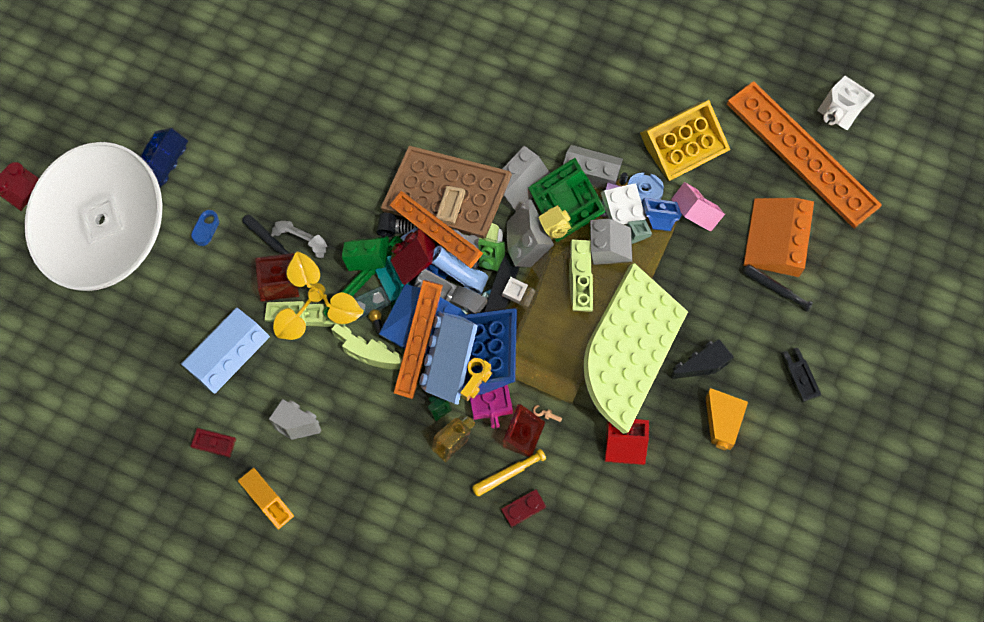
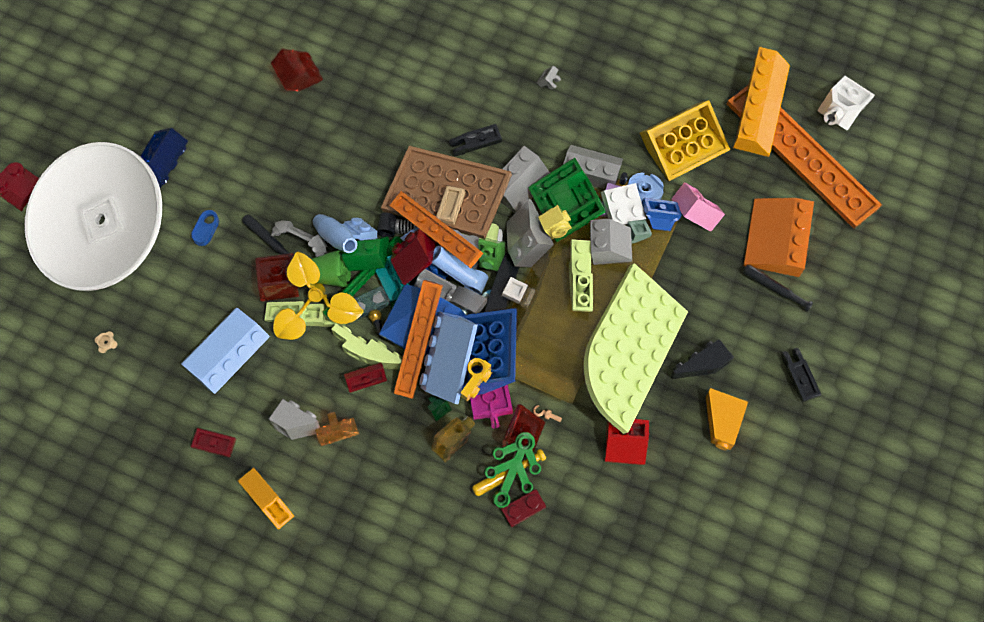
none -> tan plate [95,331,117,353]
none -> clear red slope [271,49,323,92]
none -> bright green cone [311,250,351,287]
none -> light blue plate [313,214,377,253]
none -> clear orange plate [315,412,359,446]
none -> dark red plate [344,363,387,393]
none -> black hinge [449,124,502,156]
none -> green plant [484,432,541,508]
none -> light grey tile [537,65,561,89]
none -> light orange slope [733,47,790,157]

